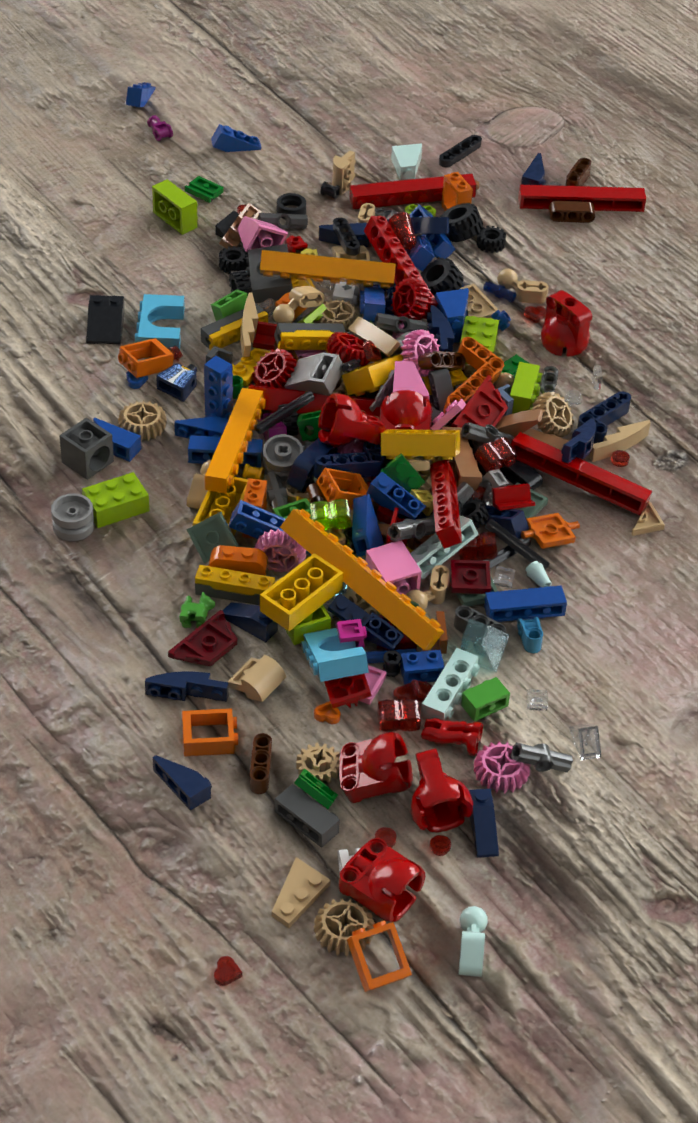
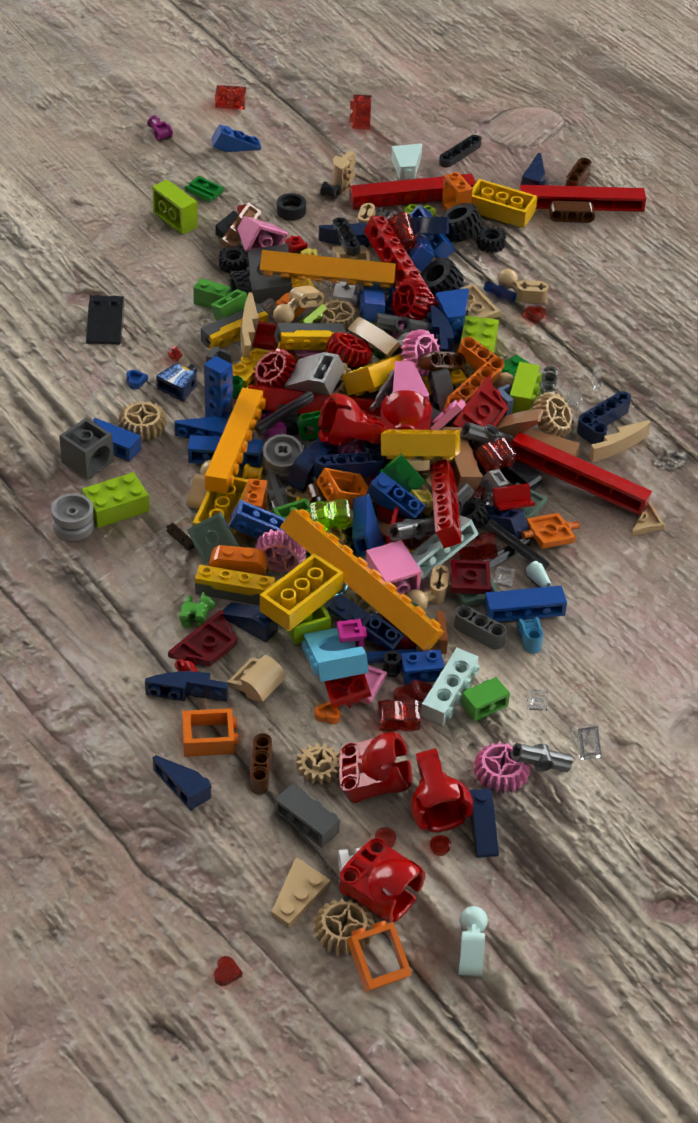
orange window [118,338,174,378] -> none
blue slope [126,82,156,107] -> none
medium azure arch [135,294,185,352] -> none
dark grey piece [258,213,308,229] -> none
green plate [294,768,338,809] -> none
black axle [342,359,361,373] -> none
clear red tile [363,340,381,362] -> none
red piece [421,718,483,757] -> none
clear light blue slope [460,619,510,673] -> none
blue gear [491,310,511,331] -> none
red piece [541,290,593,357] -> none
dark blue slope [561,418,596,463] -> none
clear red tile [611,450,630,467] -> none
none -> dark brown axle [166,523,195,551]
none -> red arm [174,659,198,672]
none -> bright green brick [193,278,231,309]
none -> clear red brick [215,85,247,110]
none -> clear red brick [349,94,372,129]
none -> yellow brick [471,179,537,228]

